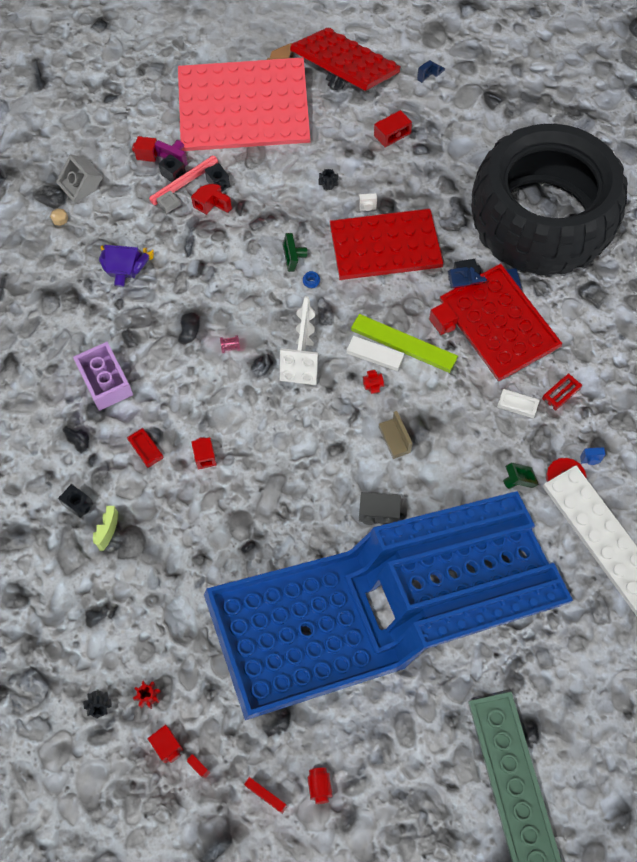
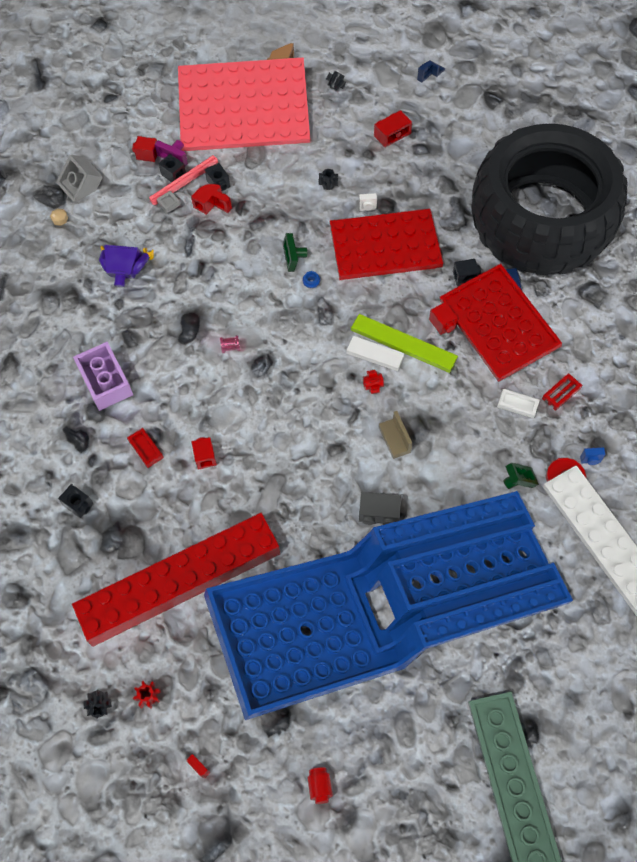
yellowish green slope [93,506,118,551] -> none
red brick [147,724,184,764] -> none
red tile [244,777,287,814] -> none
white piece [280,296,318,385] -> none
red plate [290,28,401,91] -> none
dark blue slope [448,267,487,288] -> none
none -> red brick [72,512,280,647]

